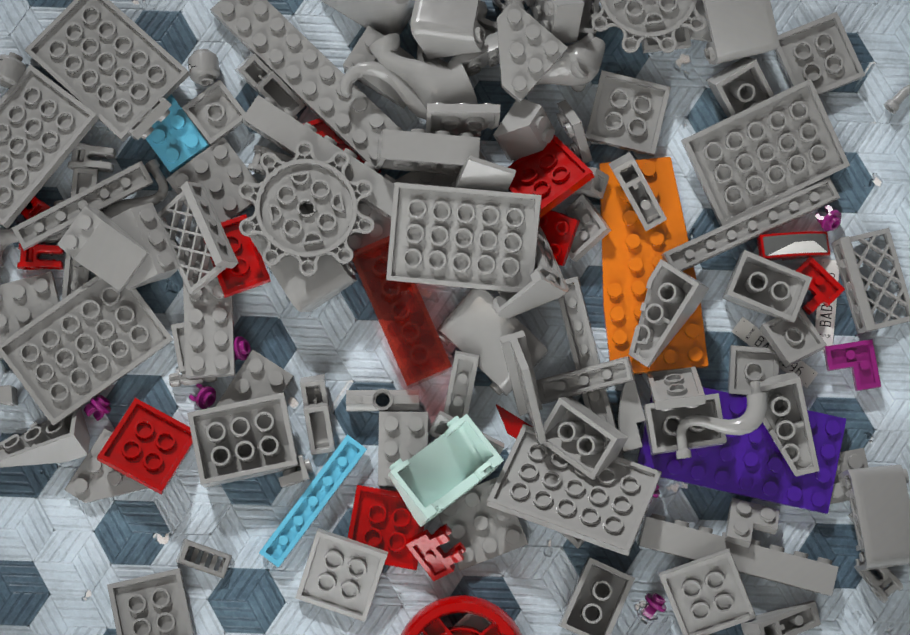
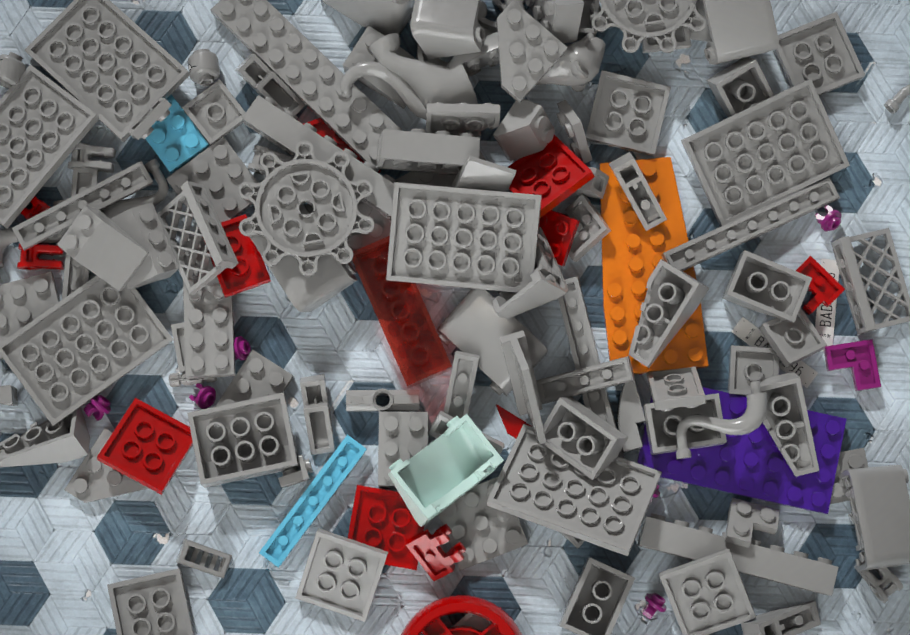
slope [757,231,830,261] -> none

